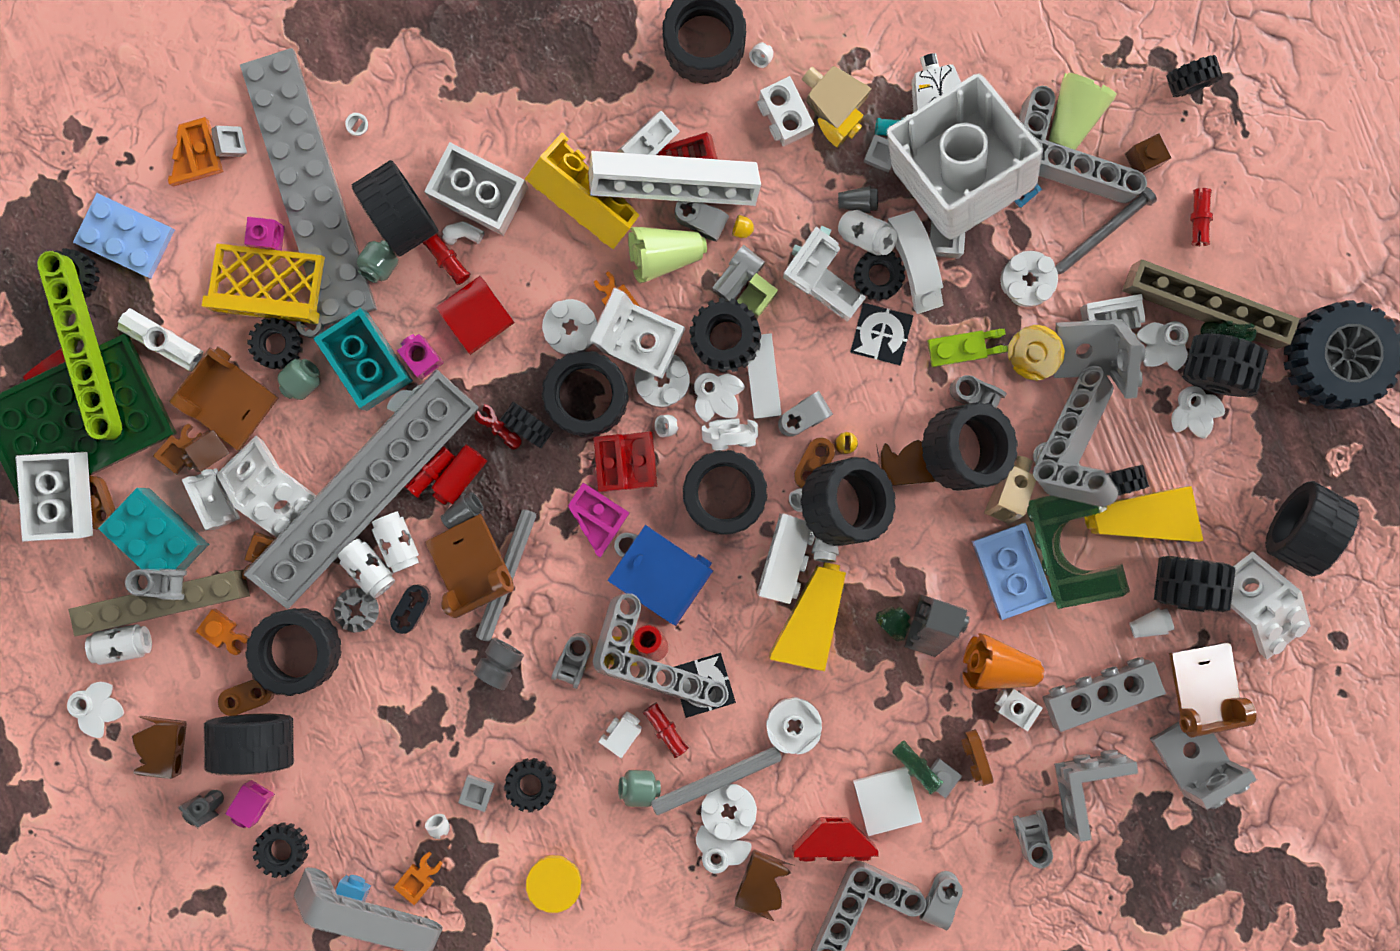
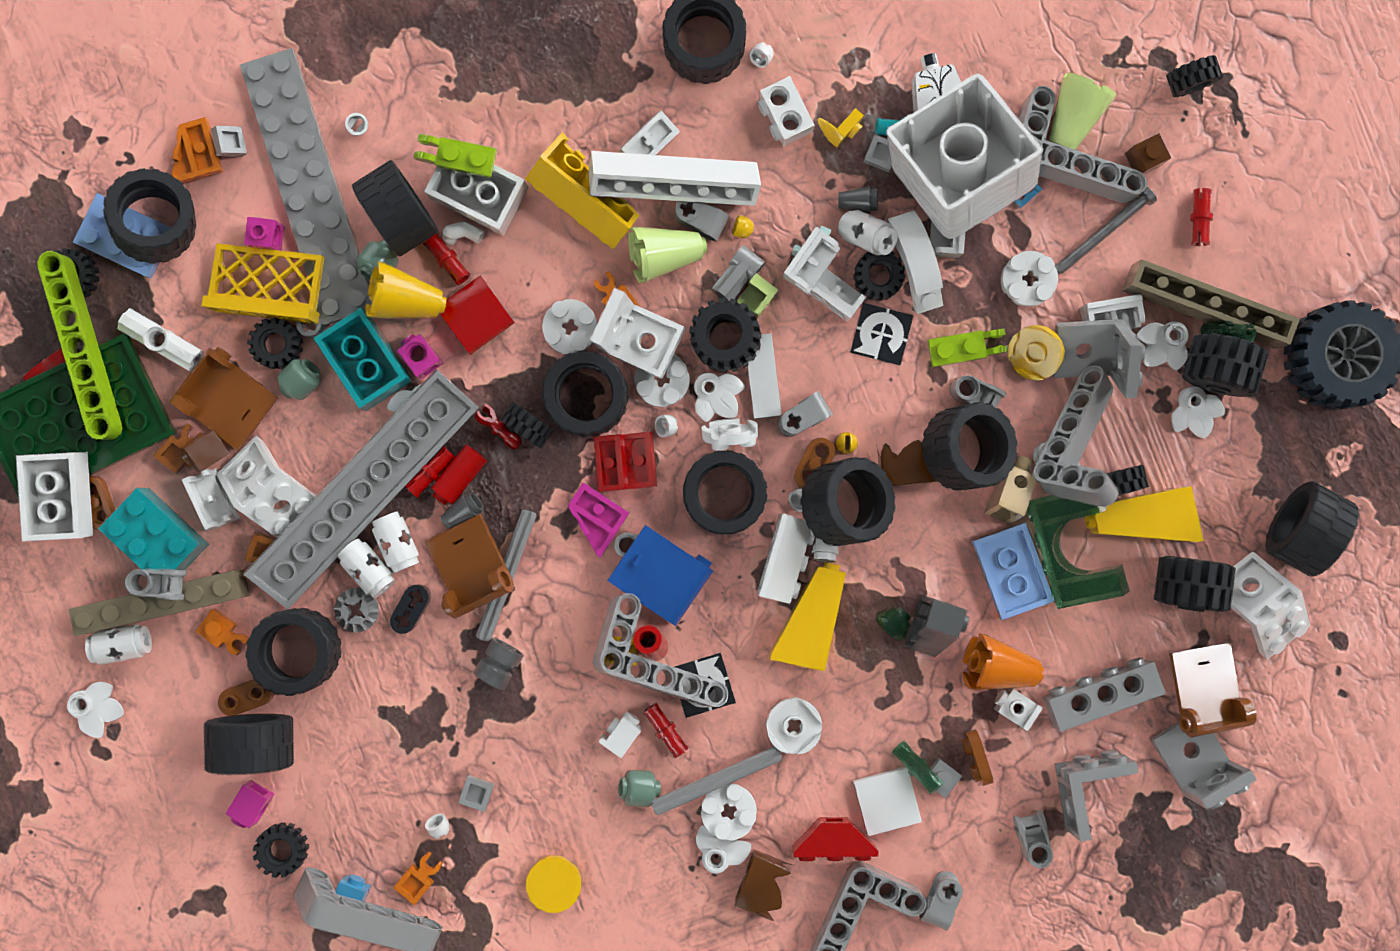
reddish brown piece [132,716,187,779] -> none
dark grey hinge [178,790,224,828] -> none
black tyre [504,758,557,812] -> none
light grey piece [551,633,593,689] -> none
red slope [657,132,718,160] -> none
tan torso [802,66,871,128] -> none
white cone [1129,608,1174,638] -> none
none -> black tyre [103,168,196,264]
none -> yellow cone [365,261,446,318]
none -> lime hinge [413,134,497,178]

